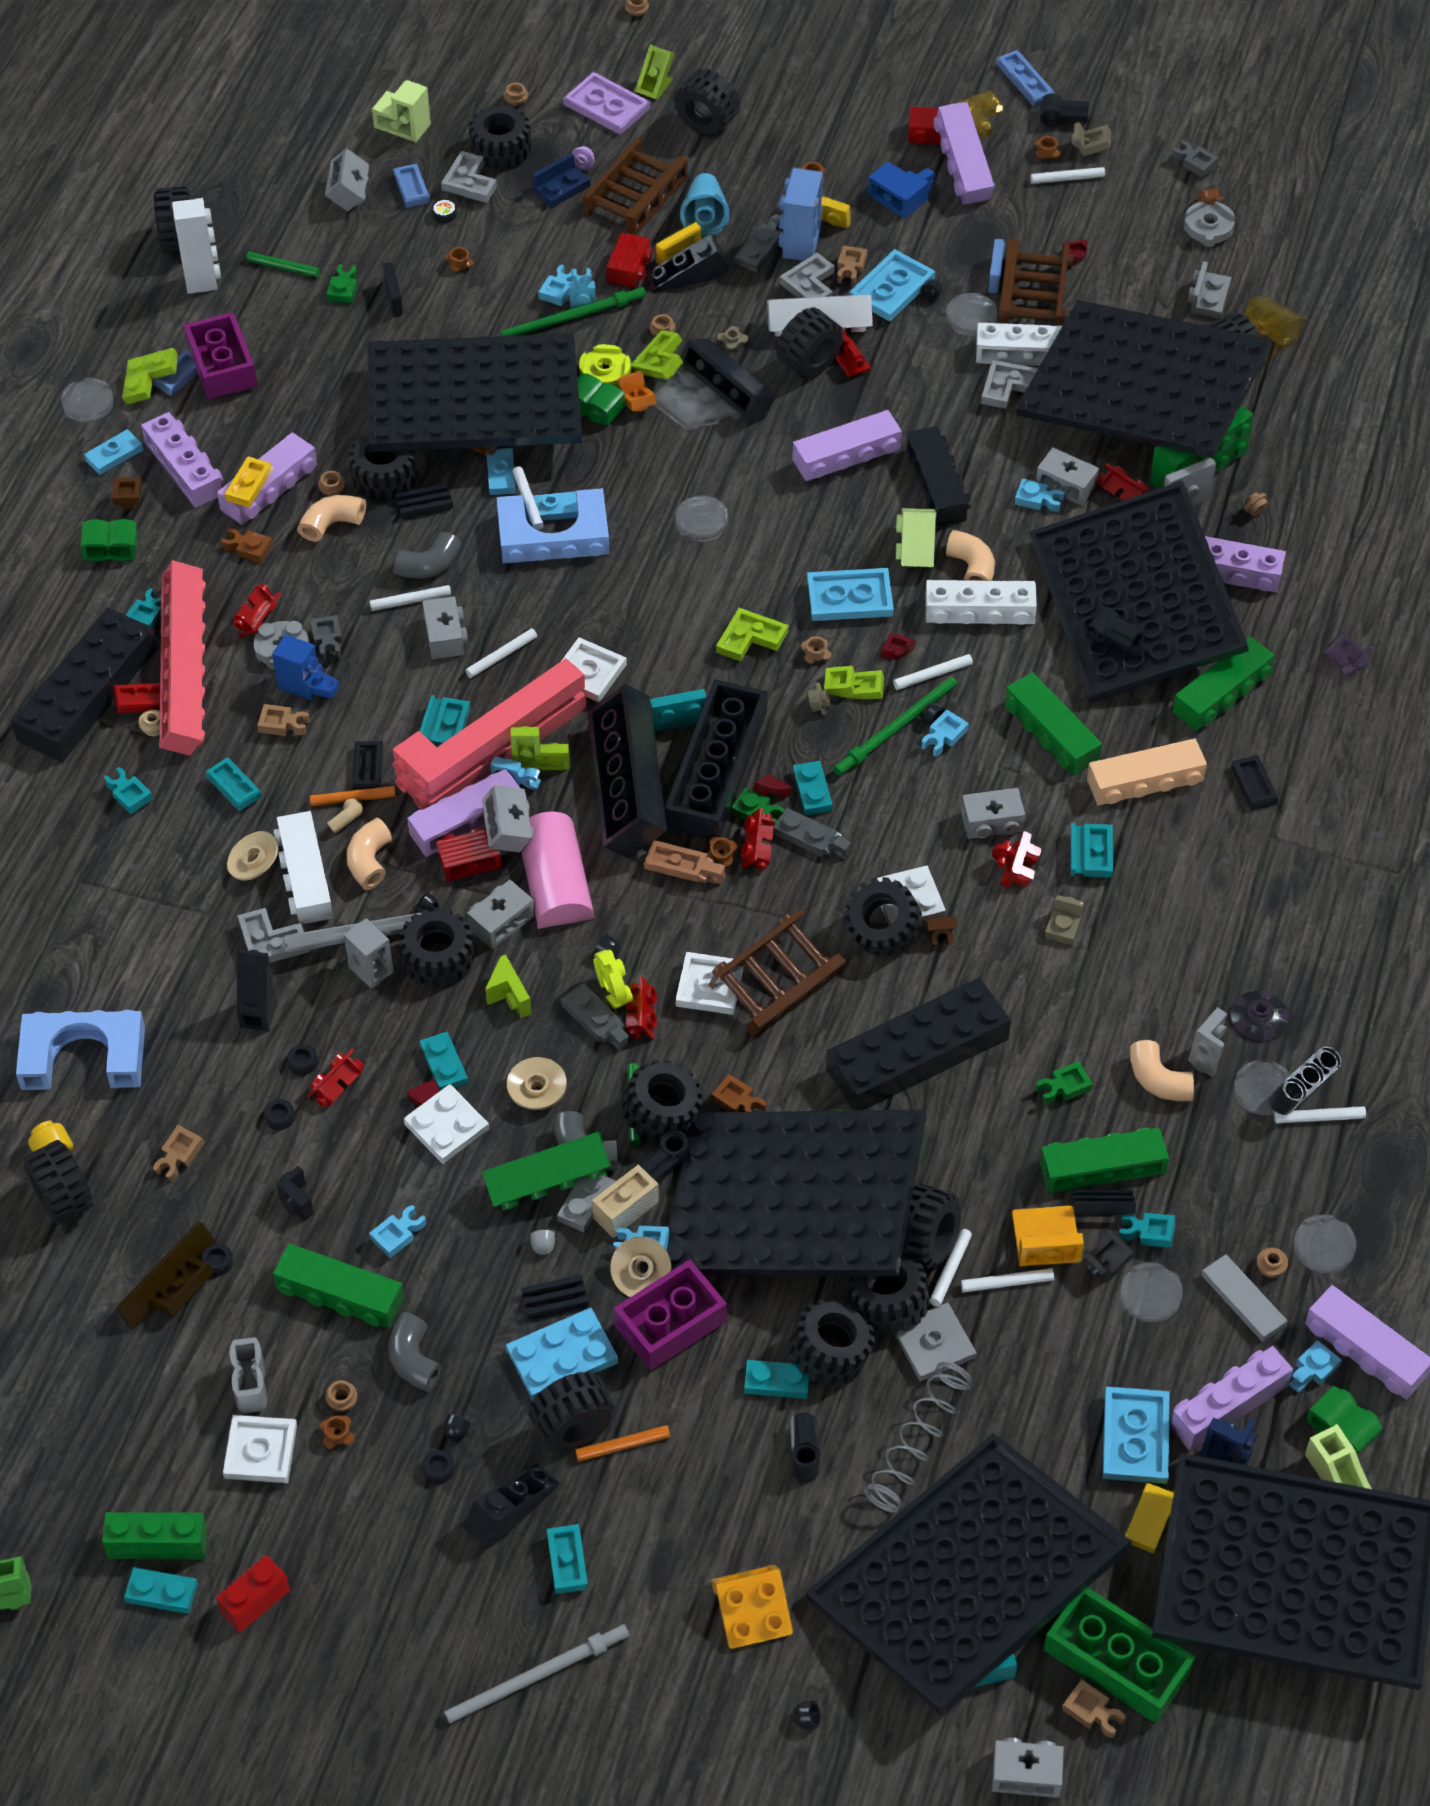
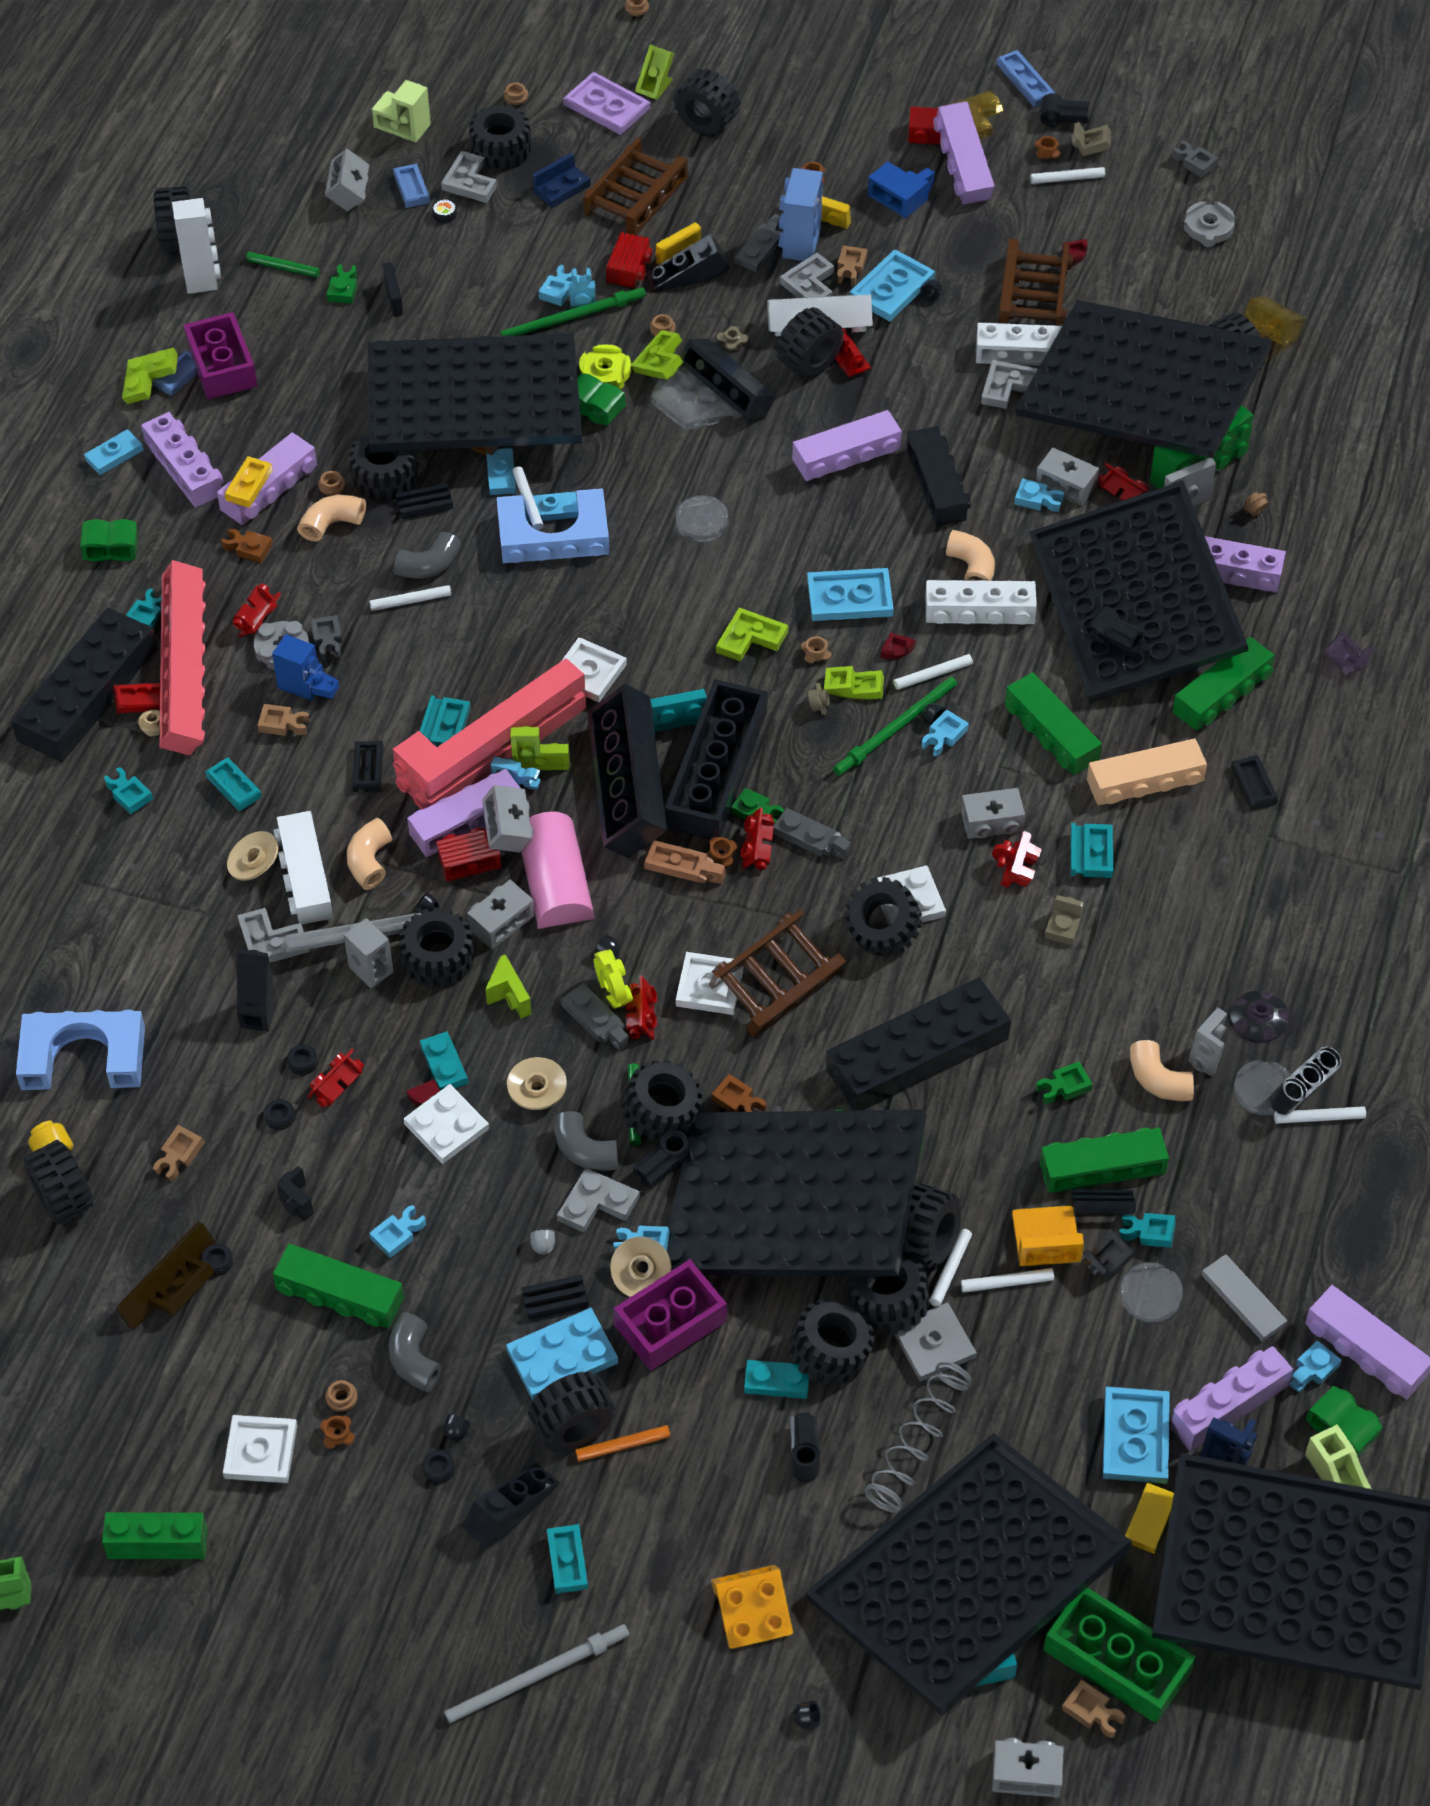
clear tile [61,378,114,422] -> none
reddish brown tile [112,478,142,510] -> none
teal plate [124,1567,198,1614] -> none
red brick [217,1556,290,1633] -> none
light grey brick [230,1337,267,1414] -> none
orange bar [310,786,396,807] -> none
tan arm [327,798,362,834] -> none
light grey brick [423,596,468,660] -> none
dark orange plate [445,247,474,272] -> none
white bar [465,628,537,678] -> none
green brick [482,1132,612,1211] -> none
lavender plate [572,146,595,171] -> none
tan panel [592,1165,659,1238] -> none
orange bracket [617,371,657,412] -> none
medium azure cone [680,173,730,237] -> none
dark red tile [753,774,792,798] -> none
teal plate [793,761,833,816] -> none
yellowish green brick [896,508,936,567] -> none
reddish brown tile [924,916,957,946] -> none
clear tile [946,293,997,336] -> none
medium blue tile [988,239,1005,294] -> none
light grey bracket [1188,261,1232,319] -> none
dark orange plate [1195,189,1224,205] -> none
medium nougat plate [1257,1248,1288,1278] -> none
clear tile [1294,1215,1357,1273] -> none

